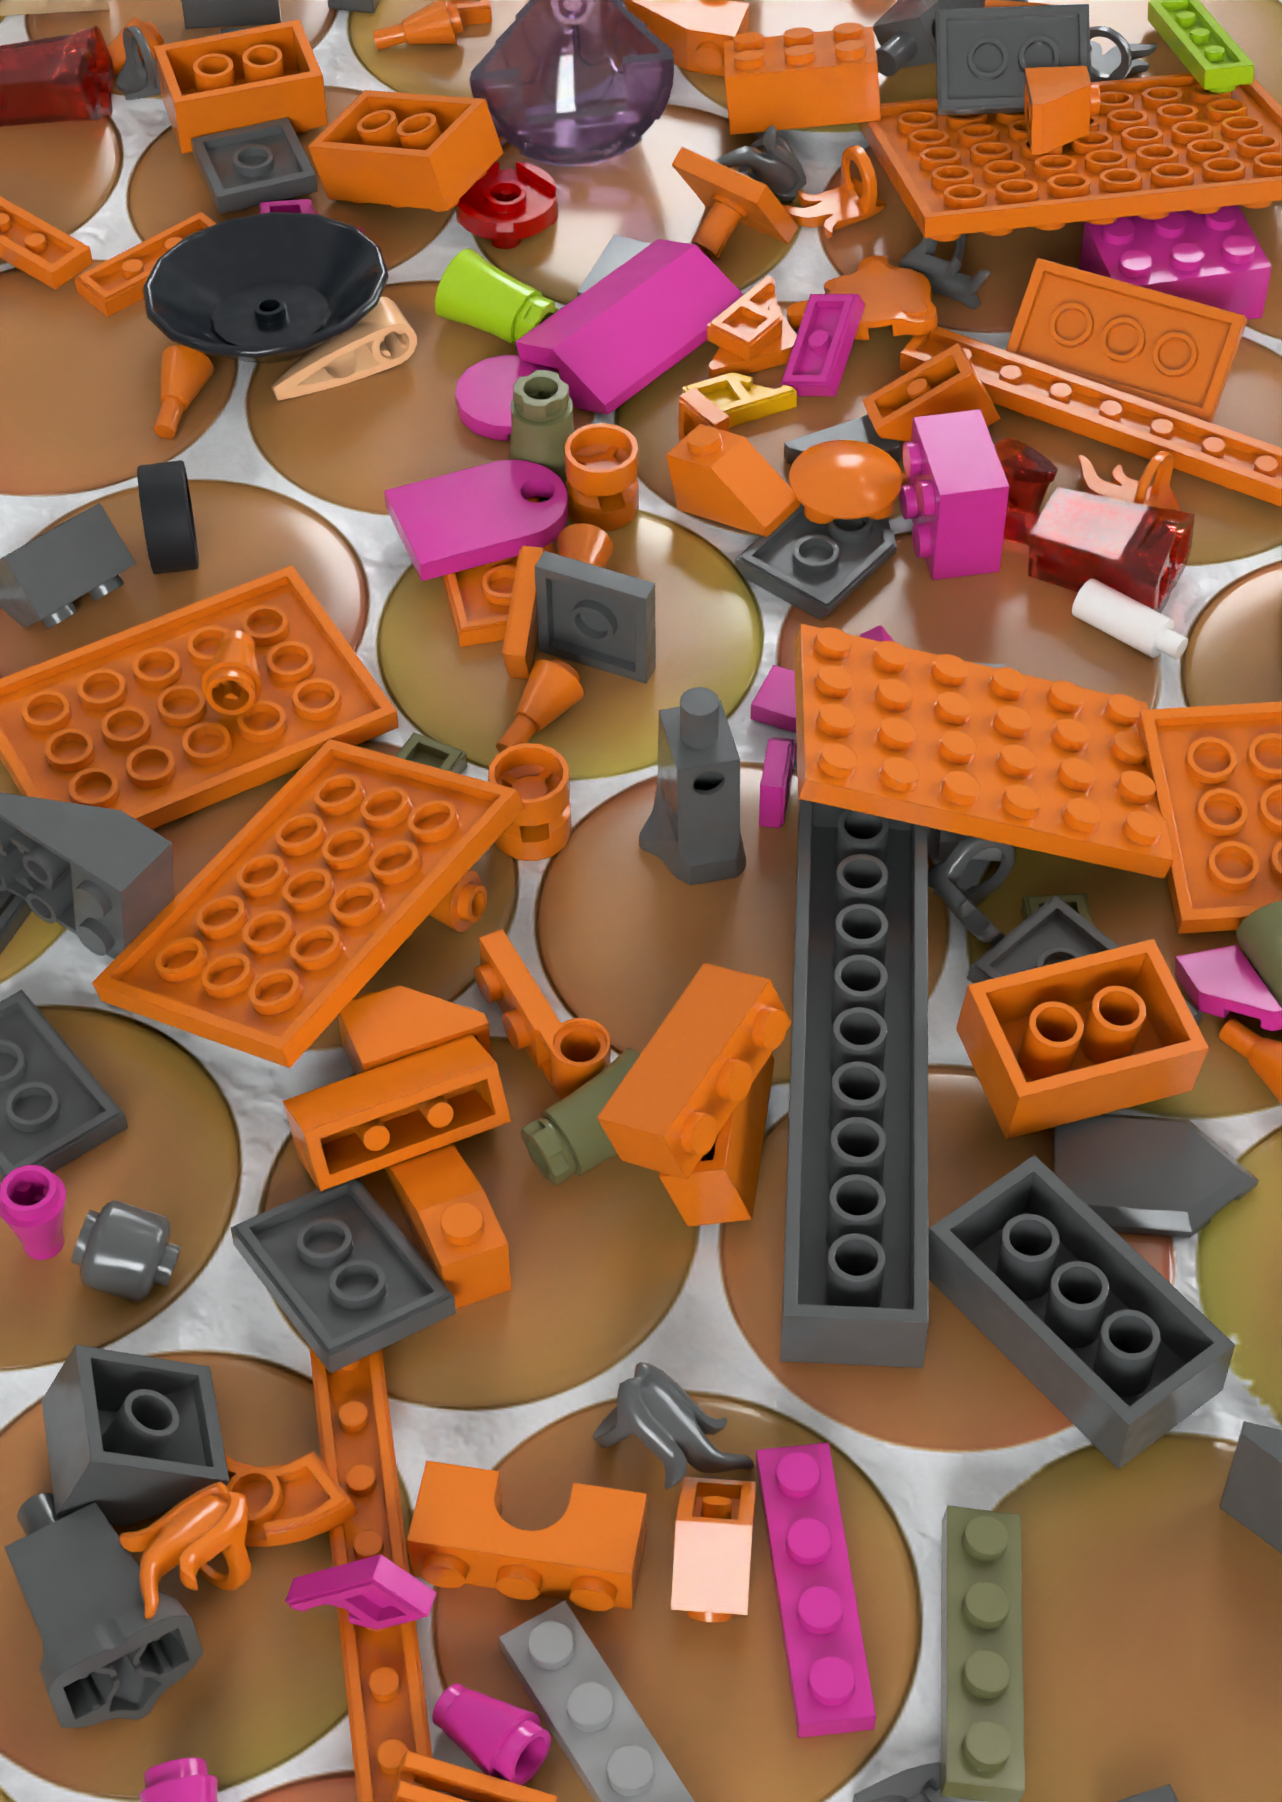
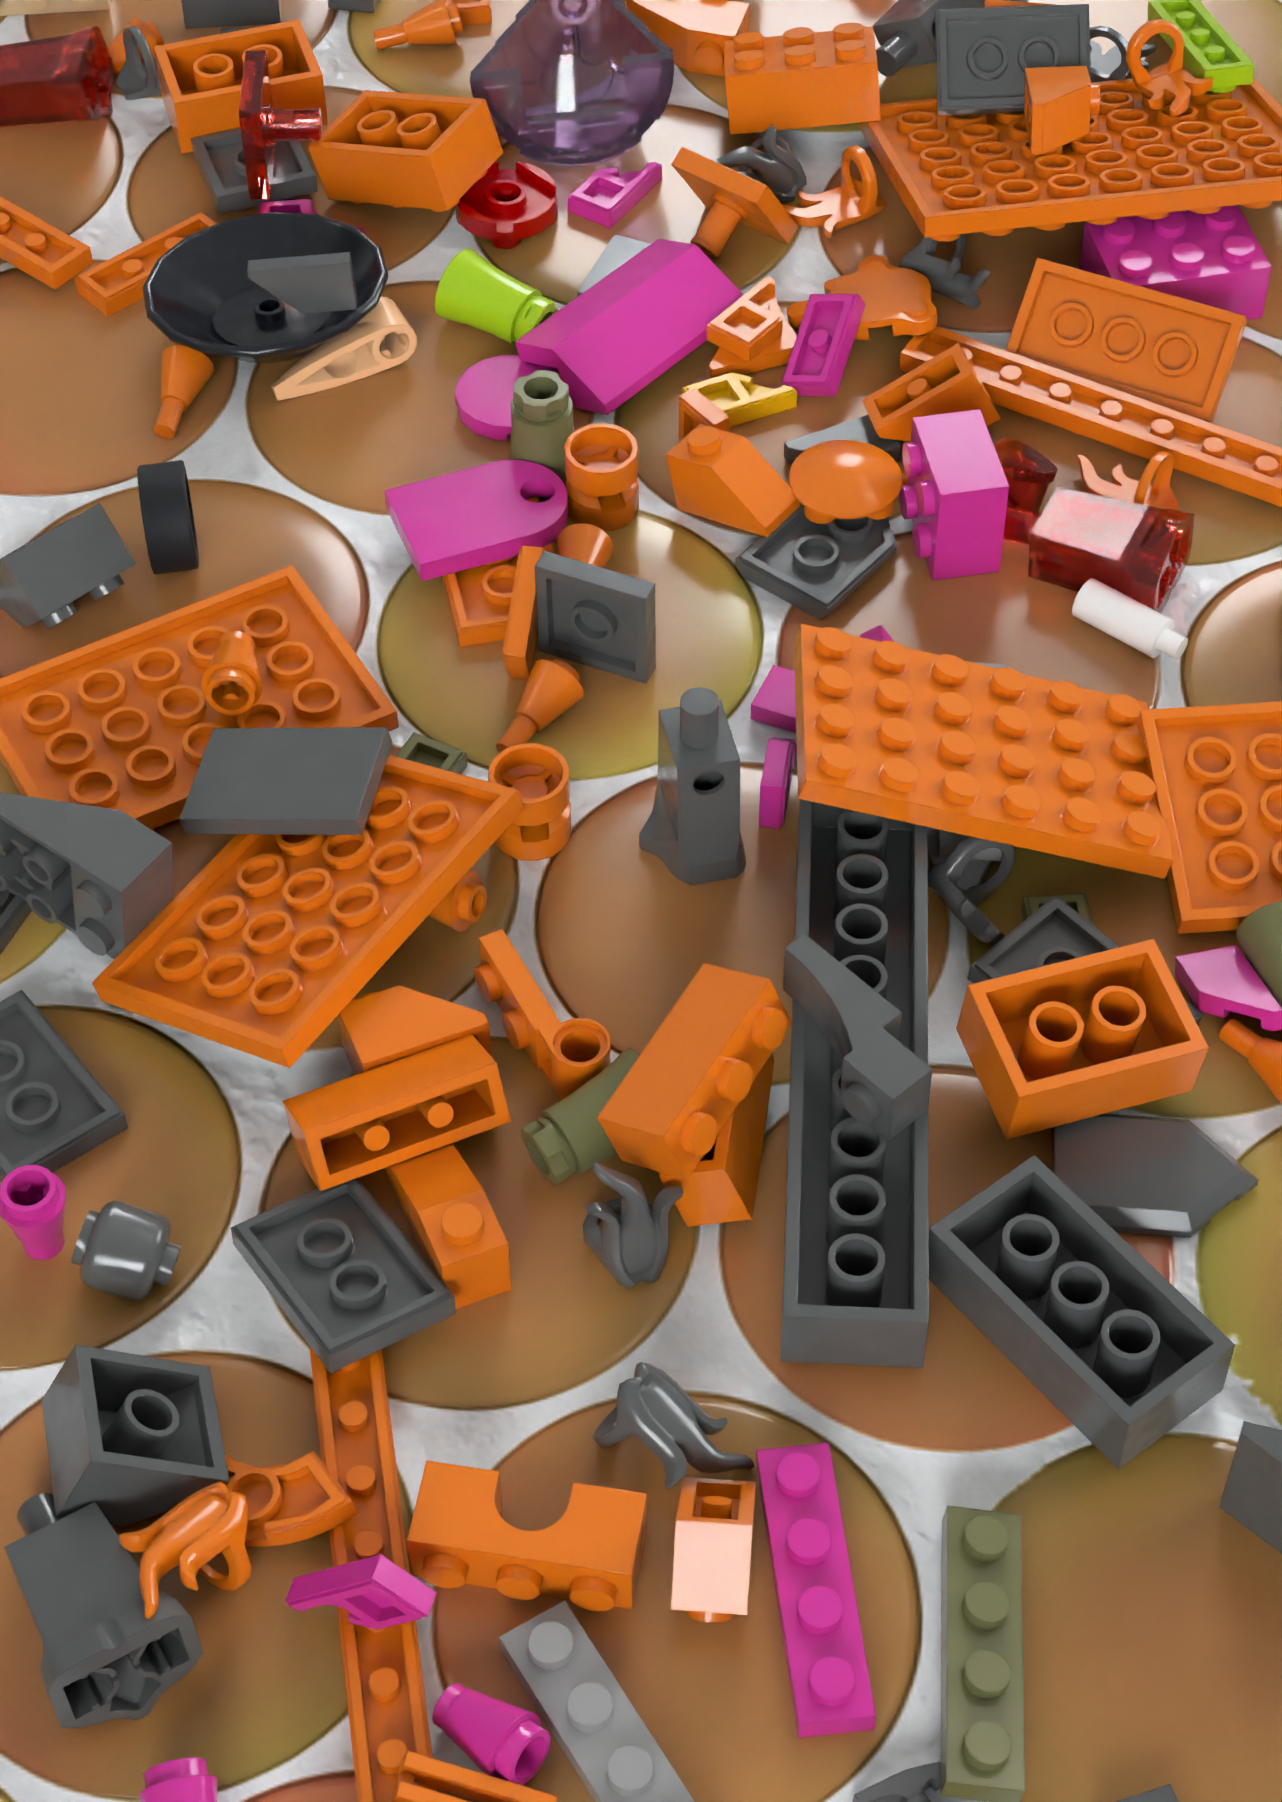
none -> dark grey tile [179,727,393,835]
none -> clear red tile [239,50,322,200]
none -> dark grey tile [247,252,357,314]
none -> dark pink tile [568,162,662,229]
none -> dark grey piece [583,1163,684,1289]
none -> dark grey slope [783,933,933,1141]
none -> orange piece [1126,19,1213,117]

